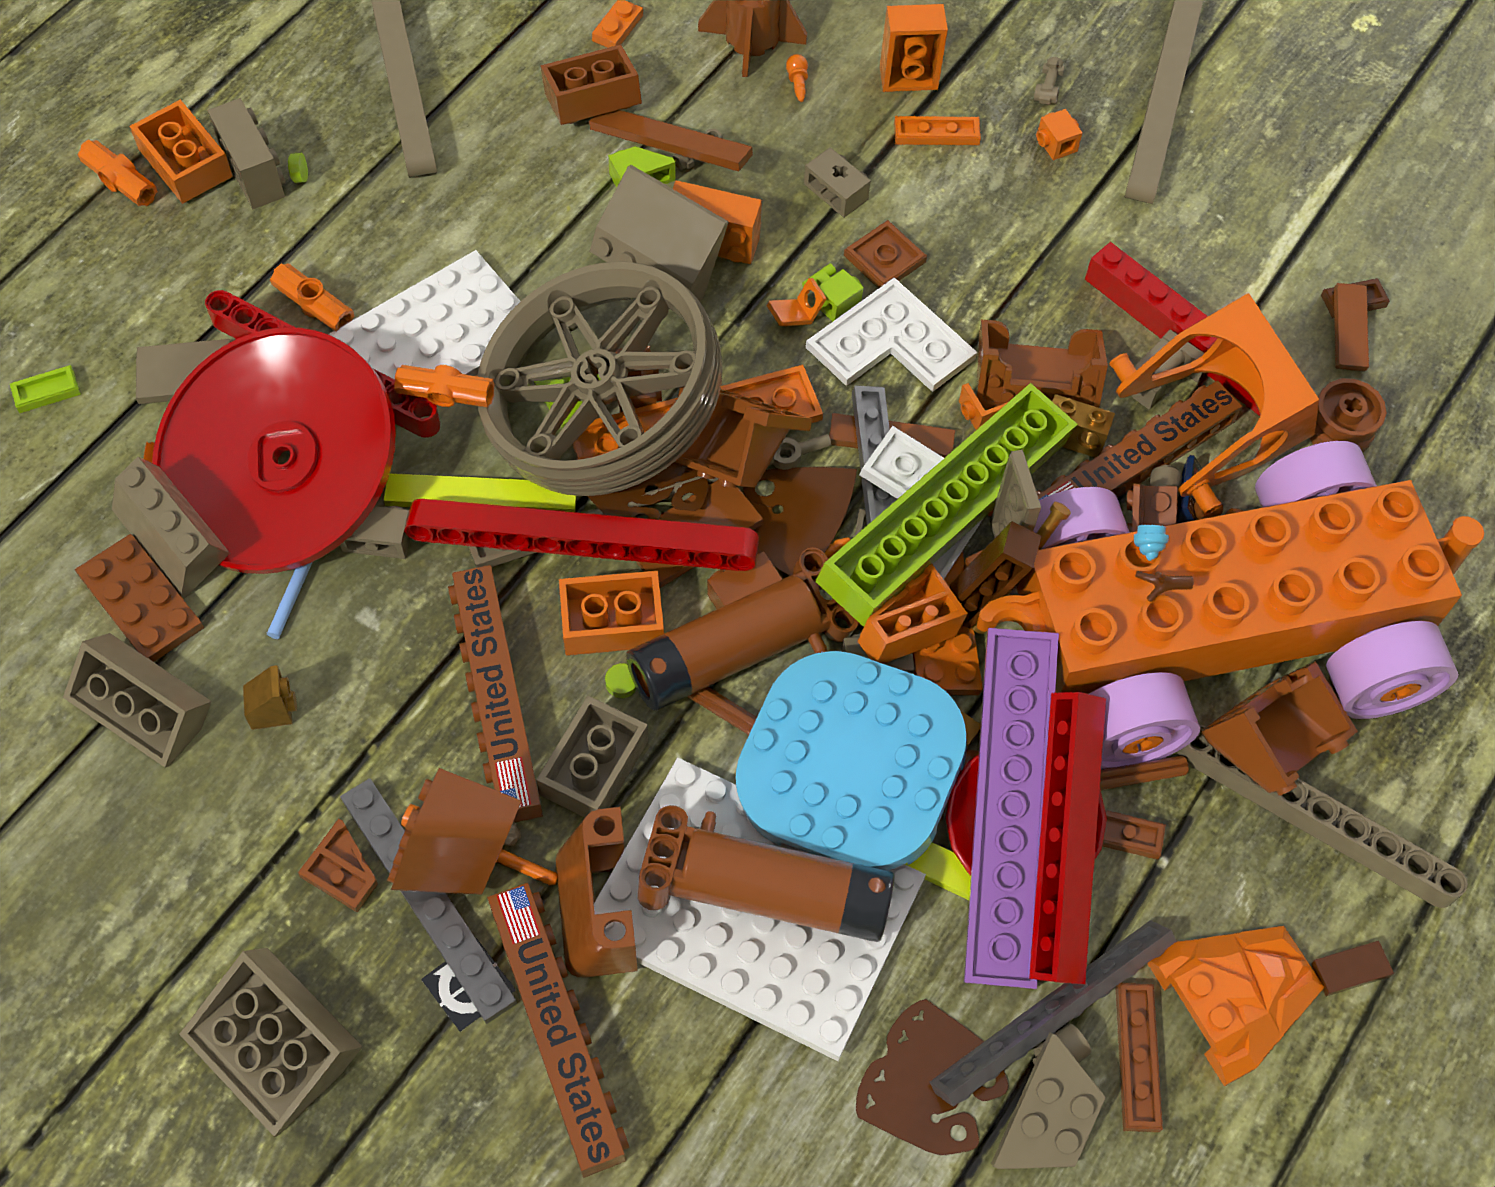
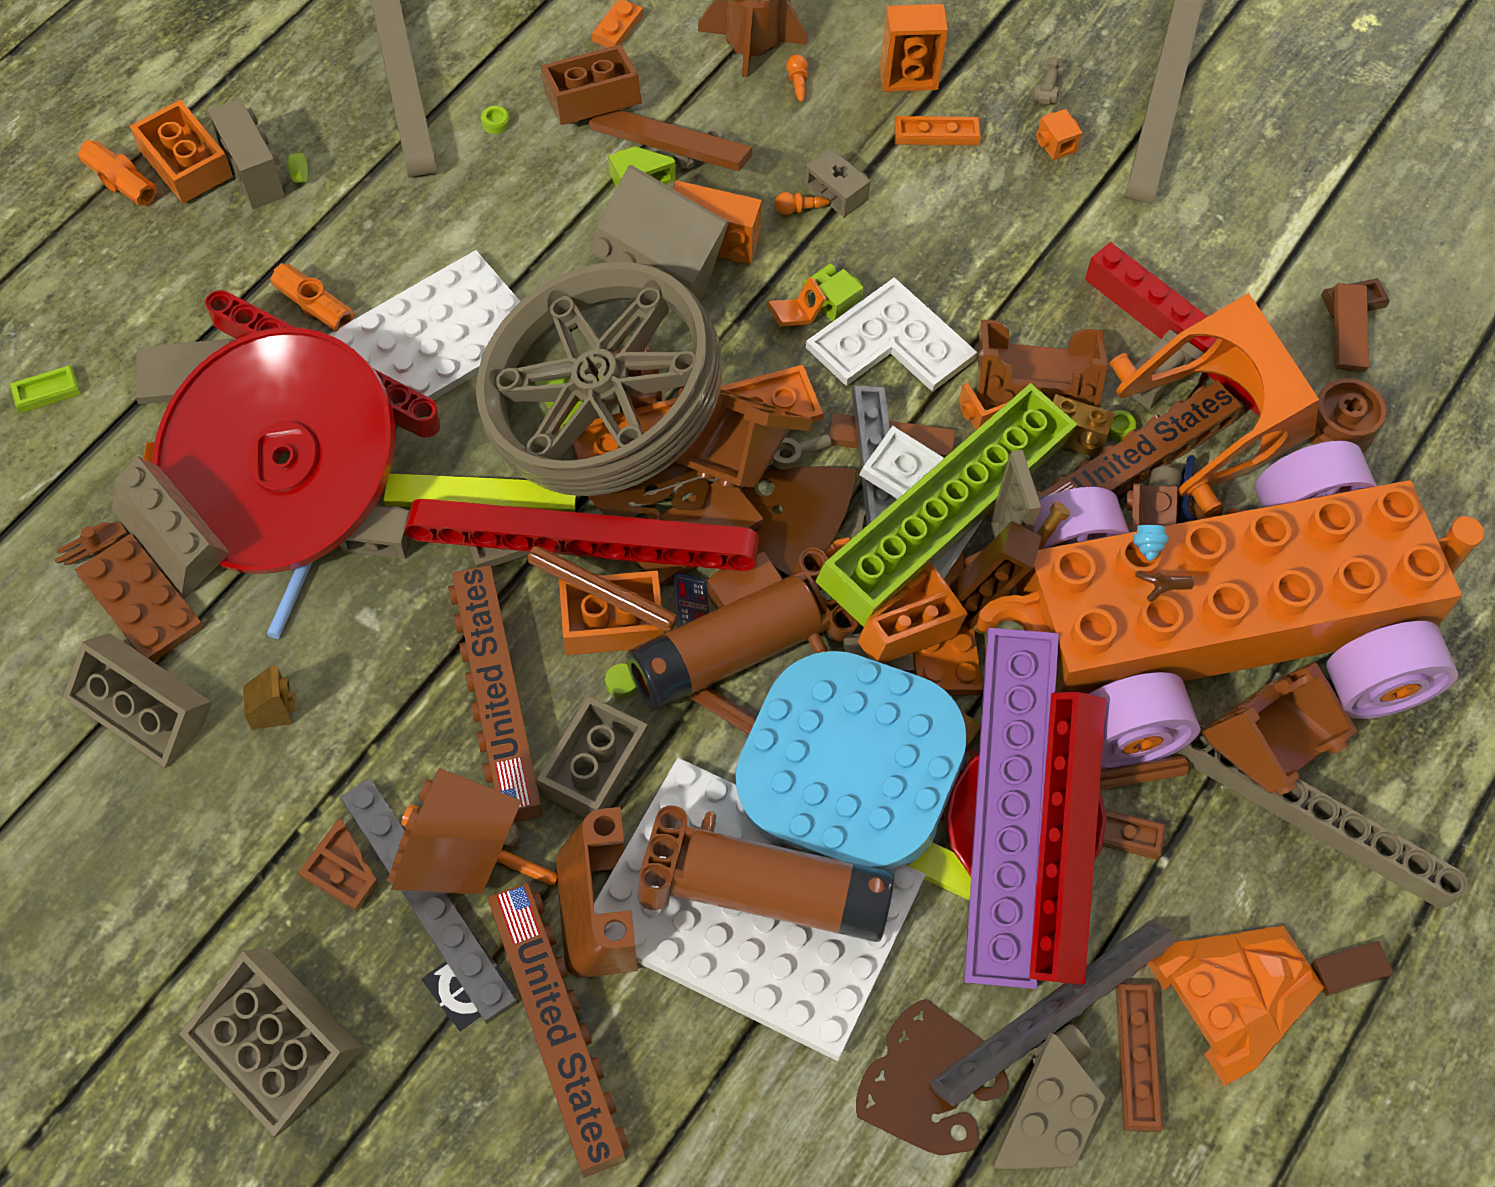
orange piece [394,365,495,408] -> none
dark orange tile [844,220,927,288] -> none
none -> dark orange piece [55,522,128,565]
none -> lime tile [481,106,510,134]
none -> dark orange axle [528,546,677,632]
none -> slope [673,574,709,627]
none -> orange bar [774,192,830,215]
none -> lime tile [1108,410,1136,442]

